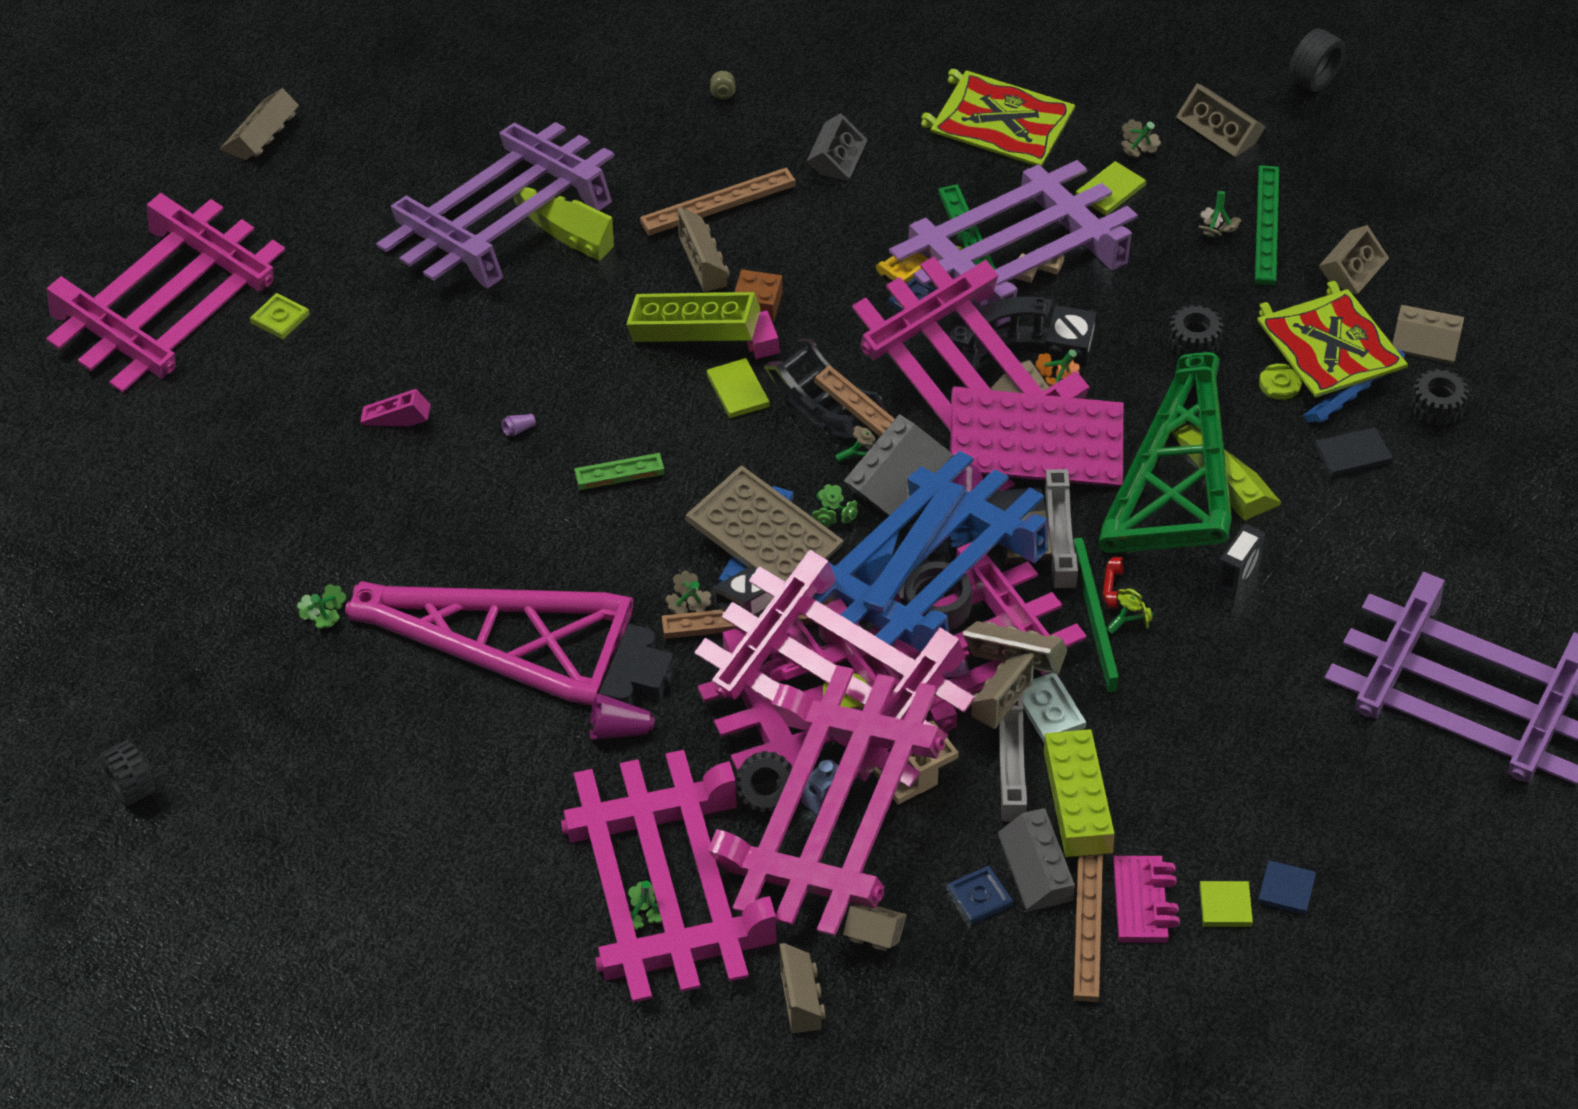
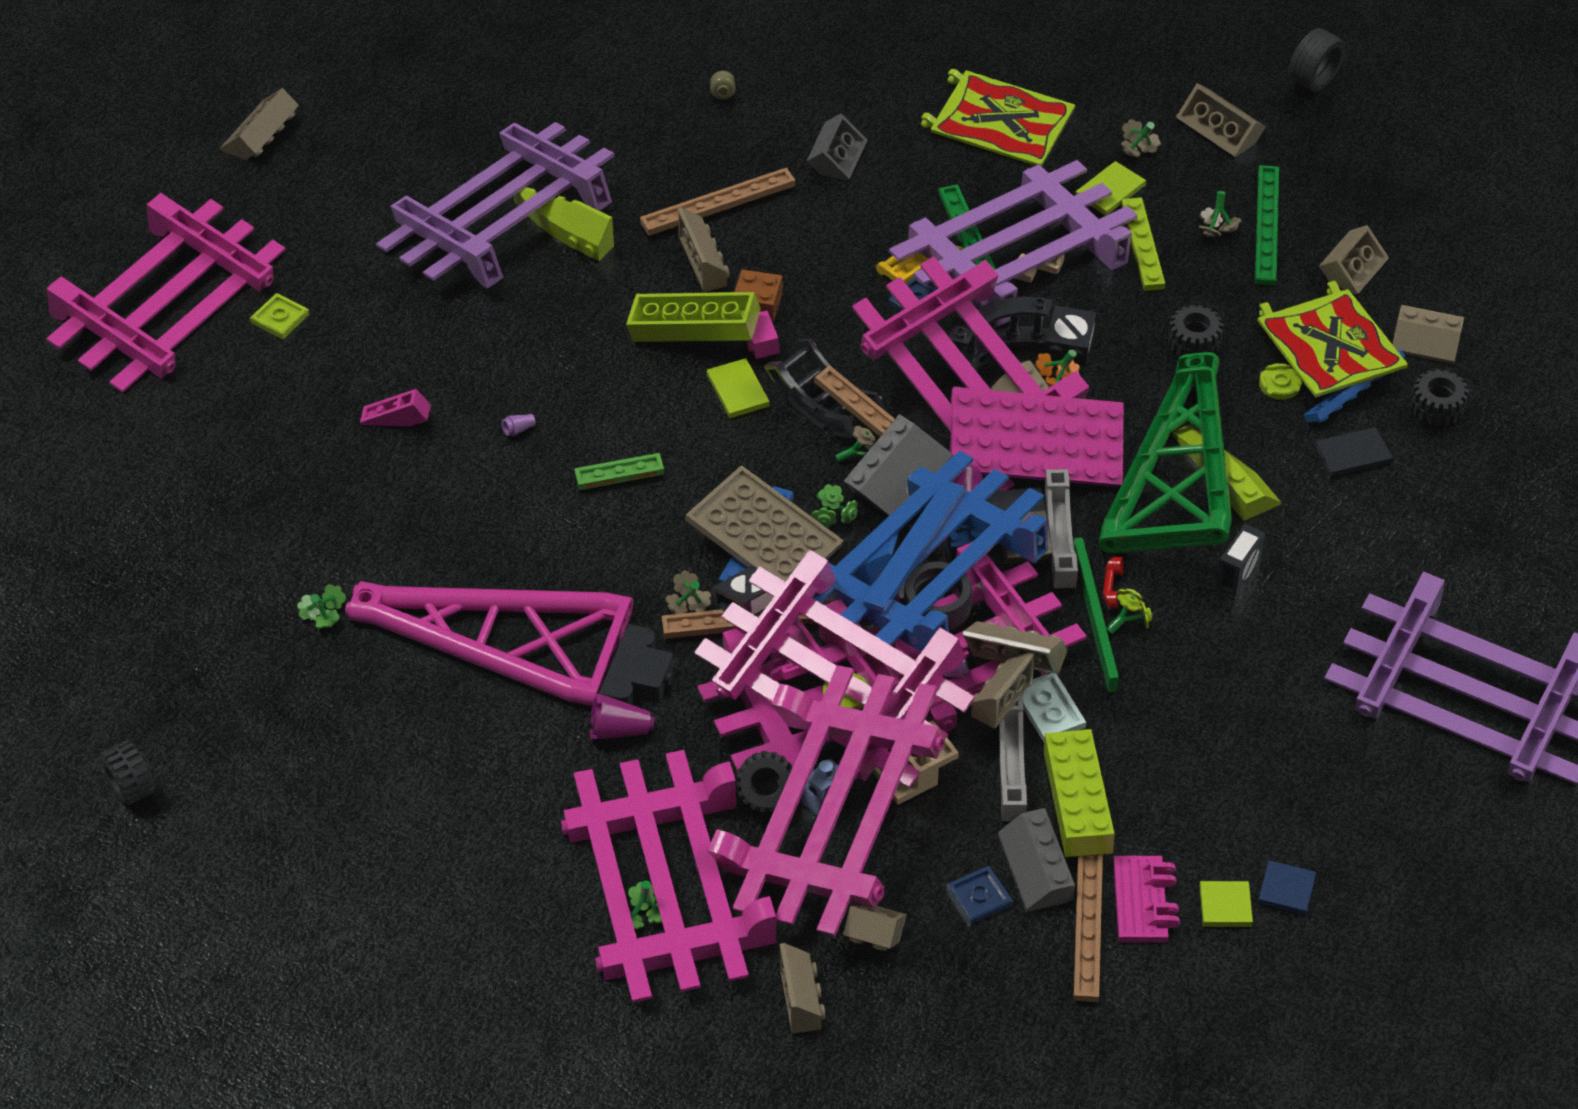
none -> lime plate [1121,198,1165,291]

